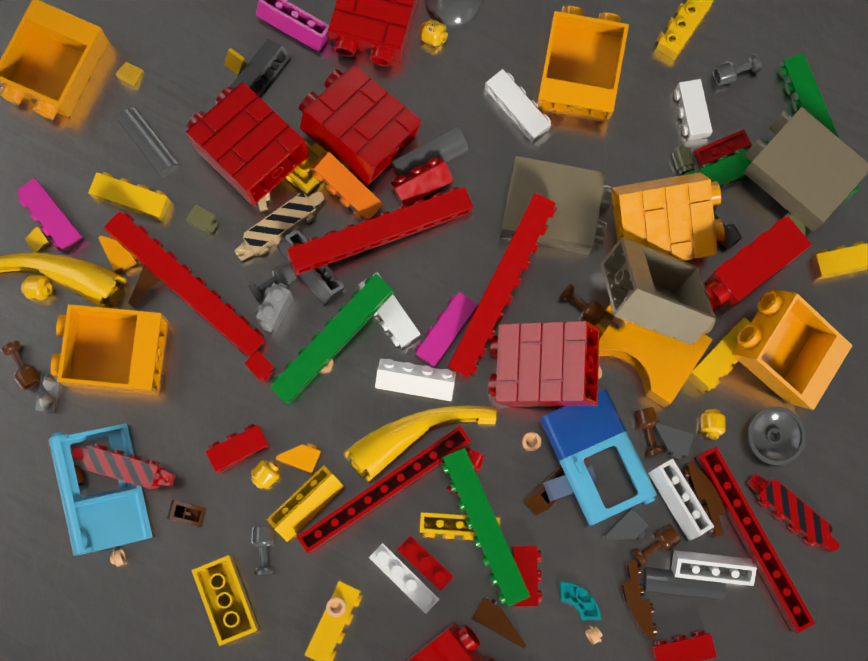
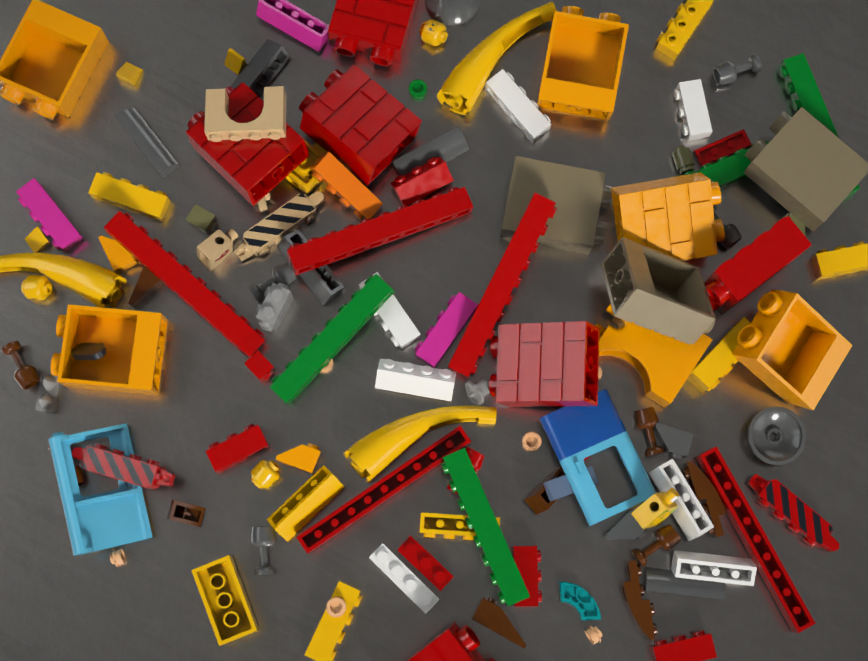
reddish brown piece [559,283,606,326] -> none
yellow head [700,409,726,439] -> none
none -> tile [71,343,107,360]
none -> tan torso [197,228,238,272]
none -> tan arch [204,86,286,142]
none -> green tile [409,79,427,99]
none -> yellow brick [437,2,557,115]
none -> light grey piece [465,379,490,406]
none -> yellow torso [631,488,679,529]

